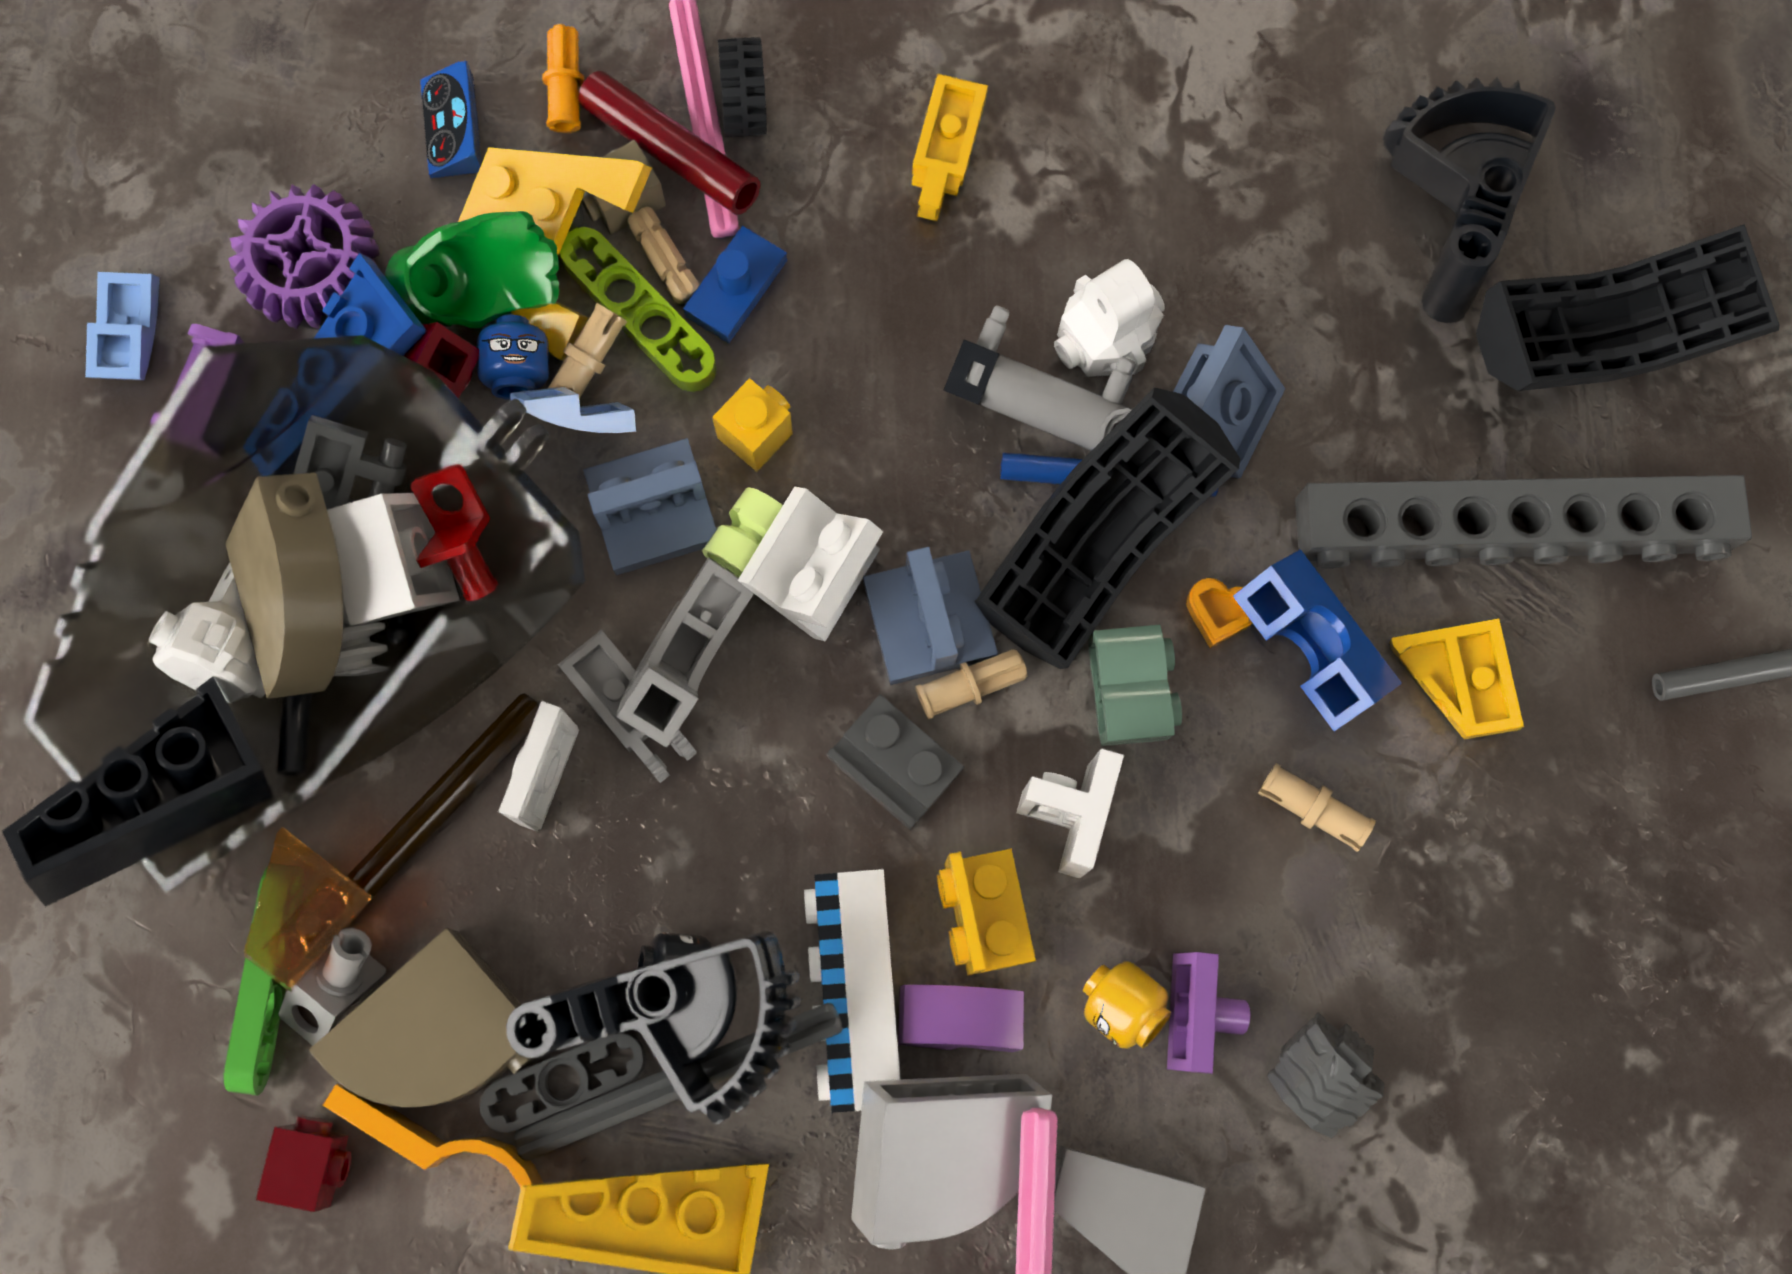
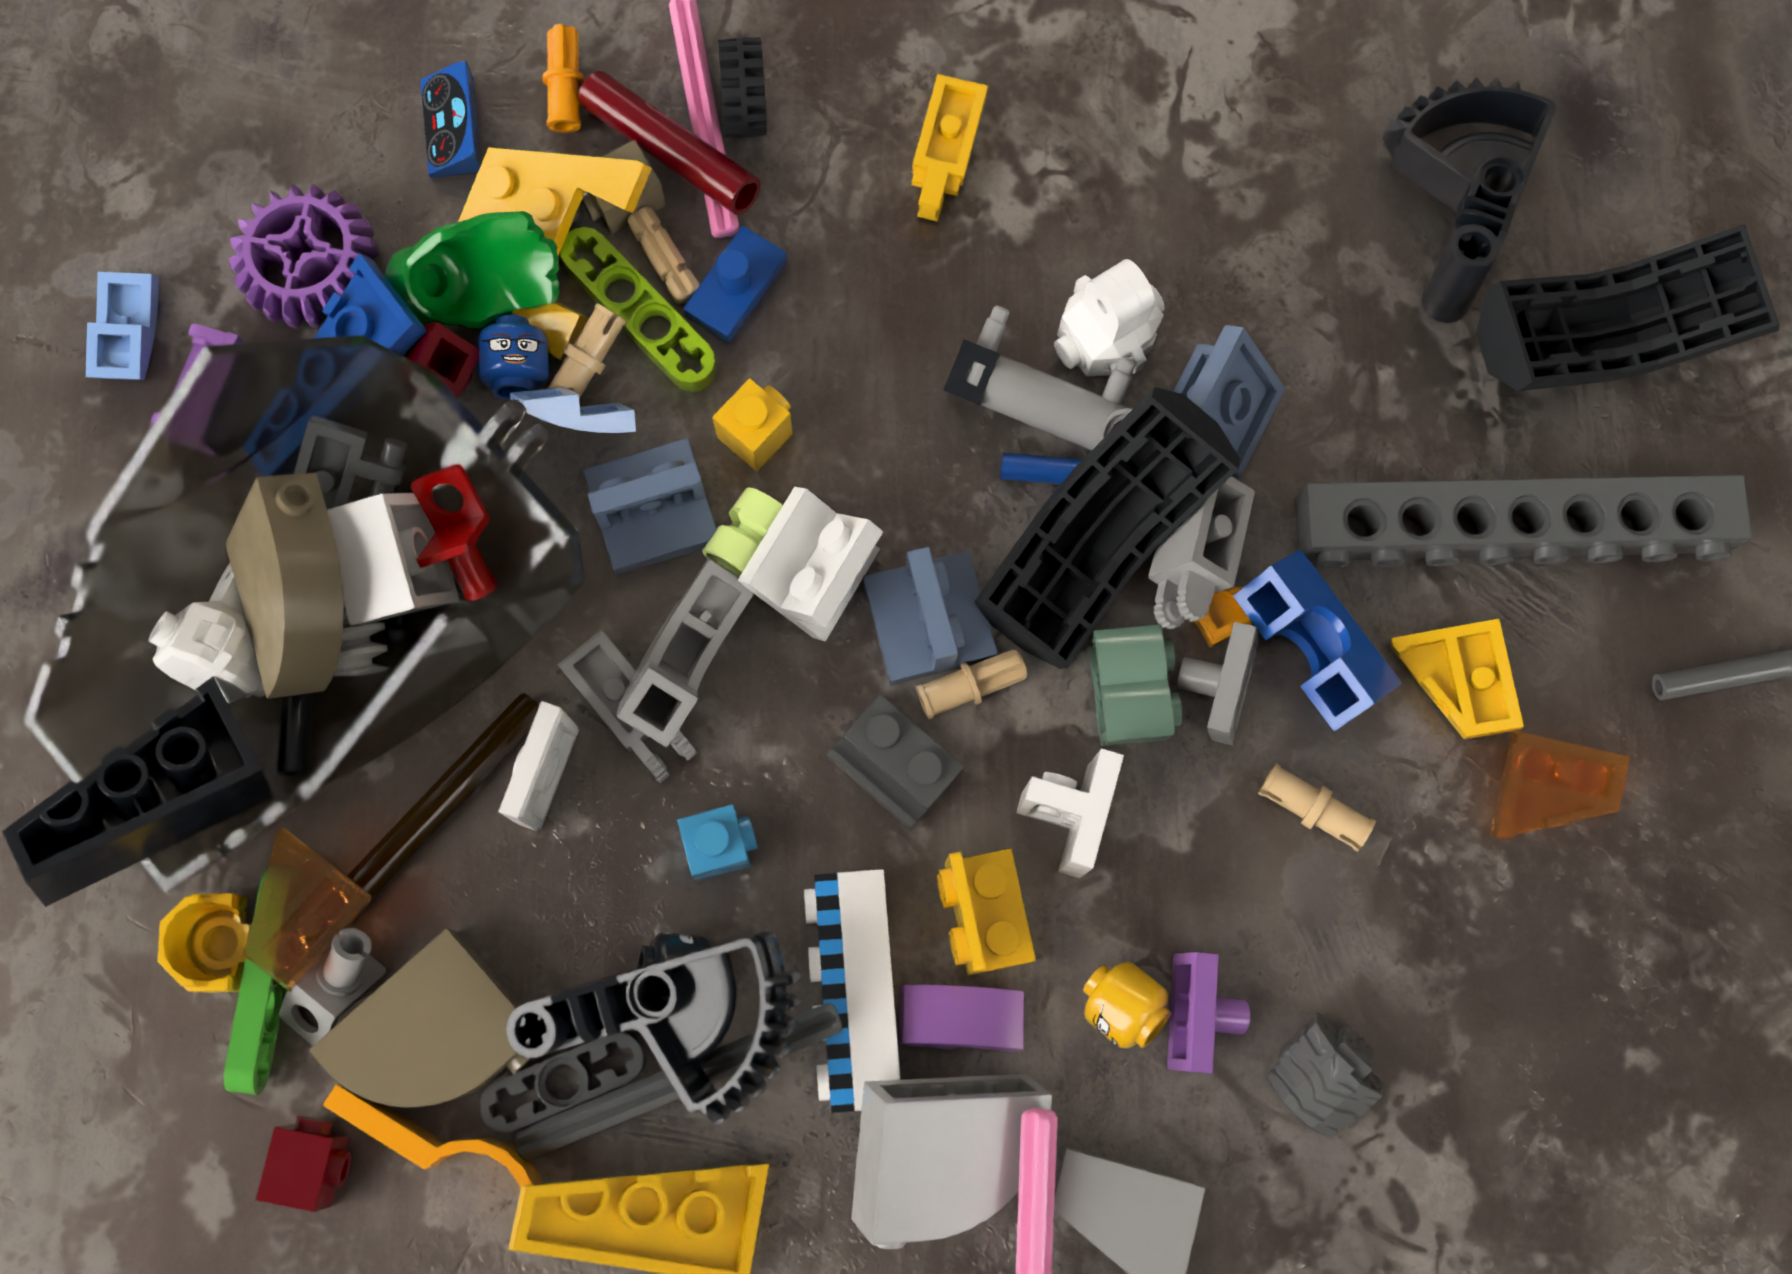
none -> yellow hair [158,893,252,993]
none -> dark azure brick [677,804,758,882]
none -> light grey hinge [1148,476,1255,630]
none -> light grey tile [1177,622,1259,746]
none -> clear orange wing [1490,731,1630,839]

